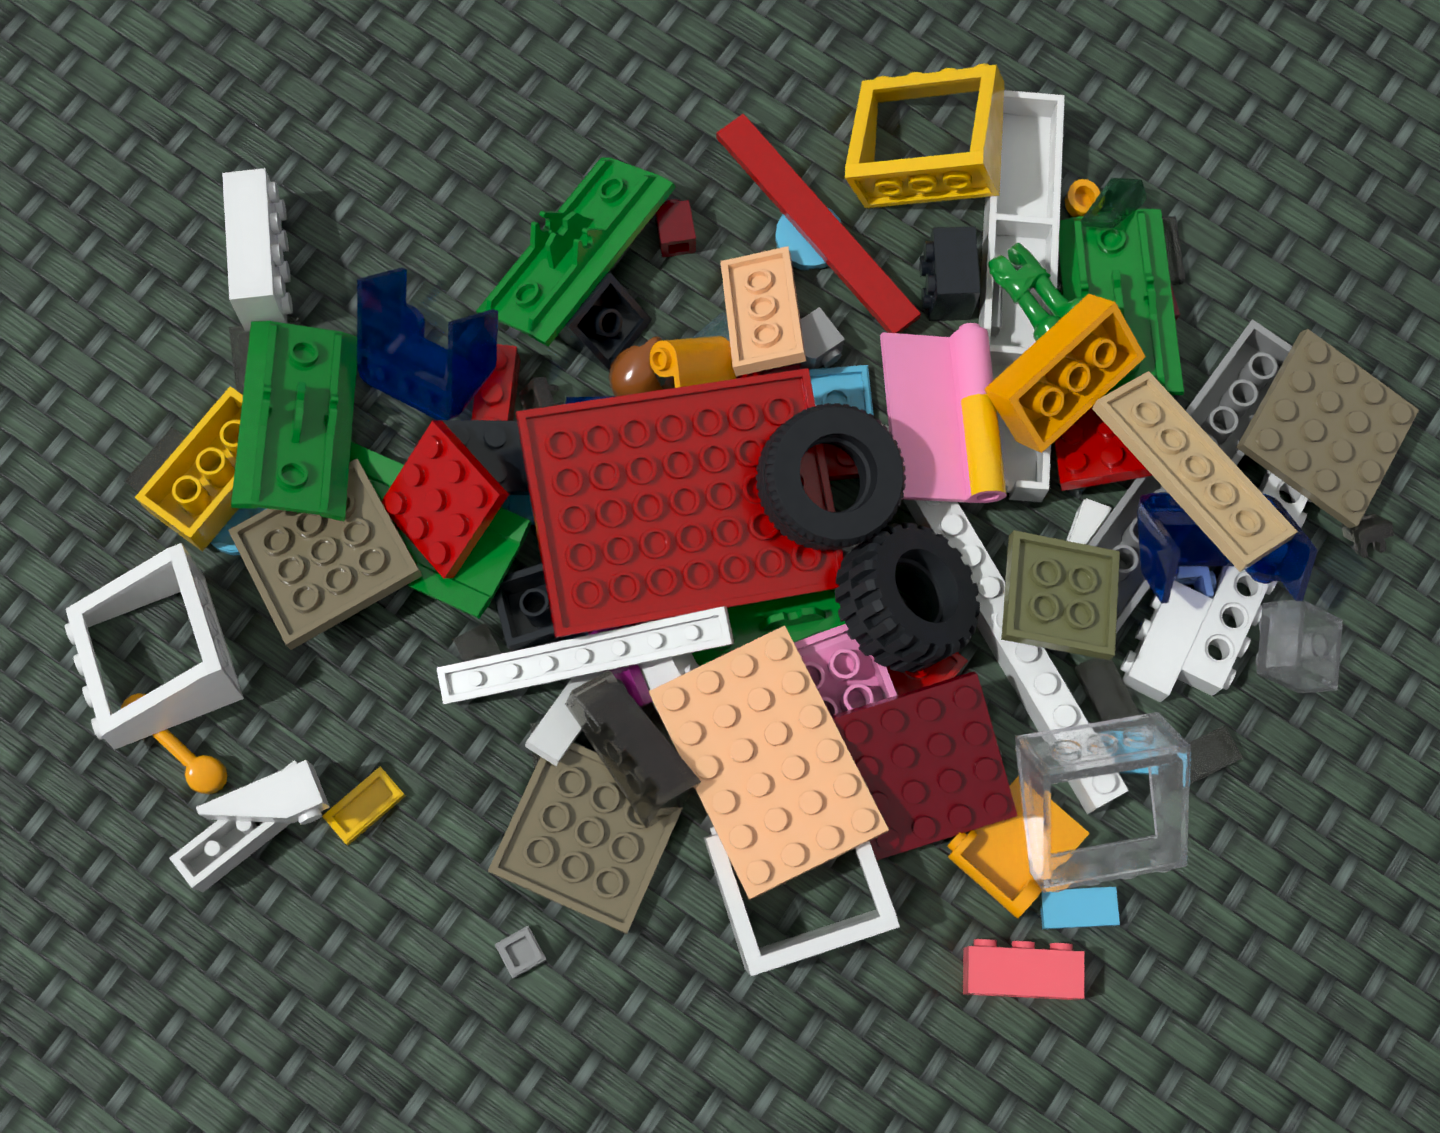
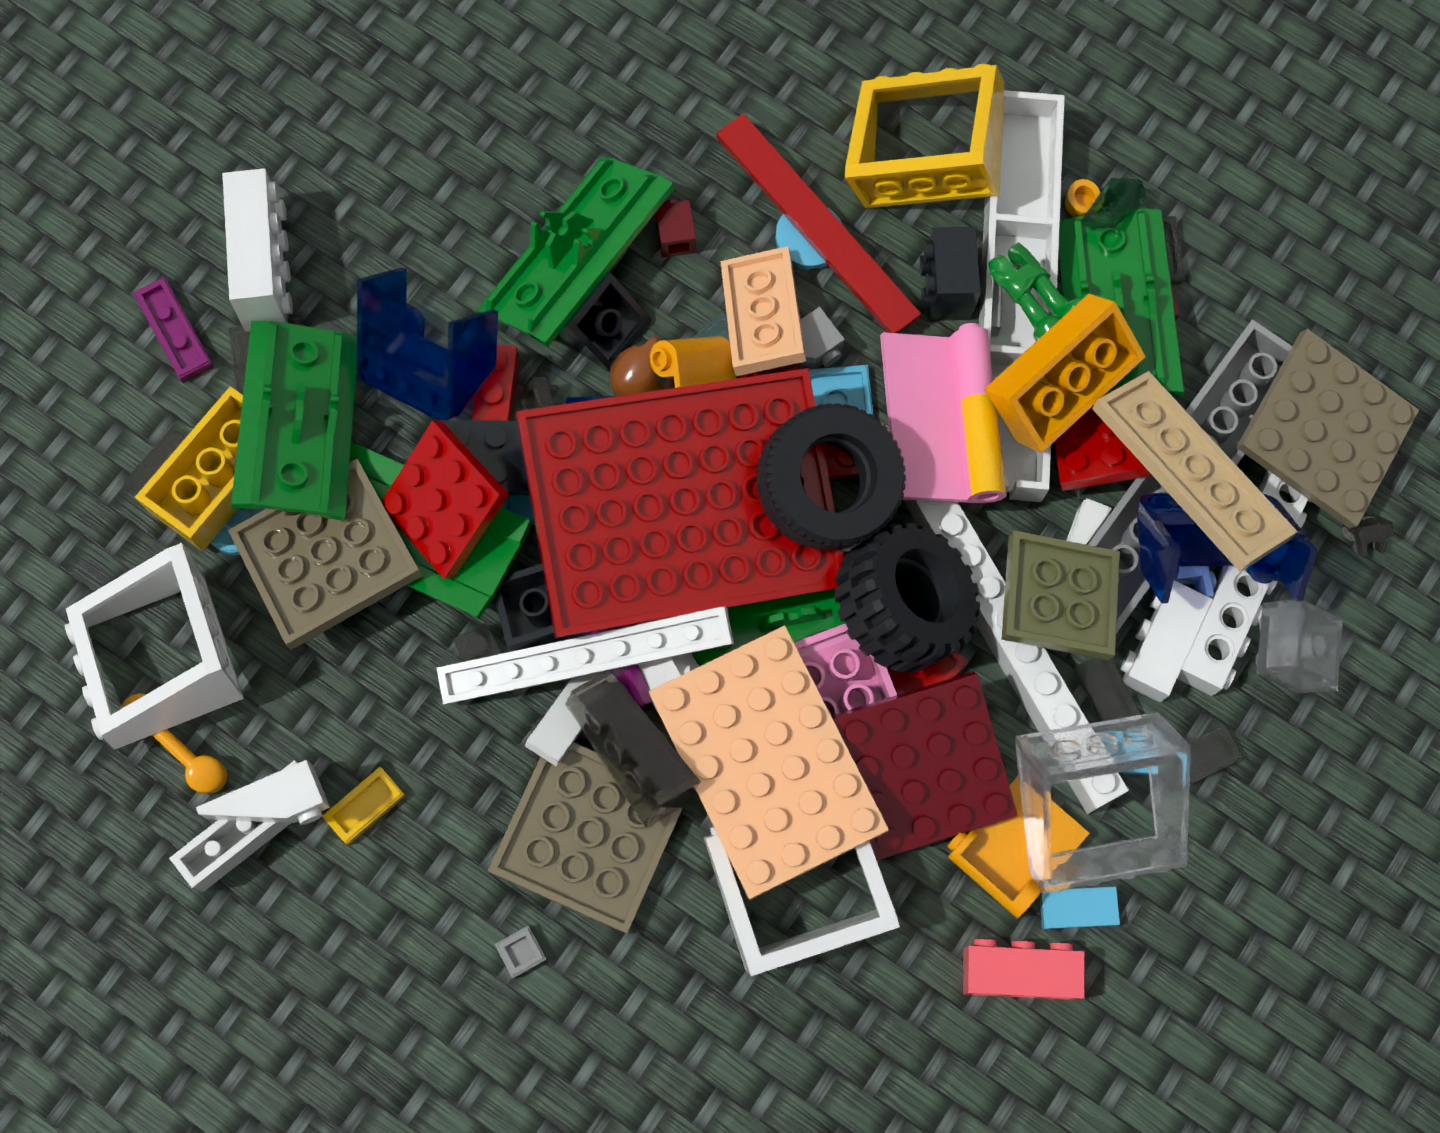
none -> magenta tile [133,277,214,383]

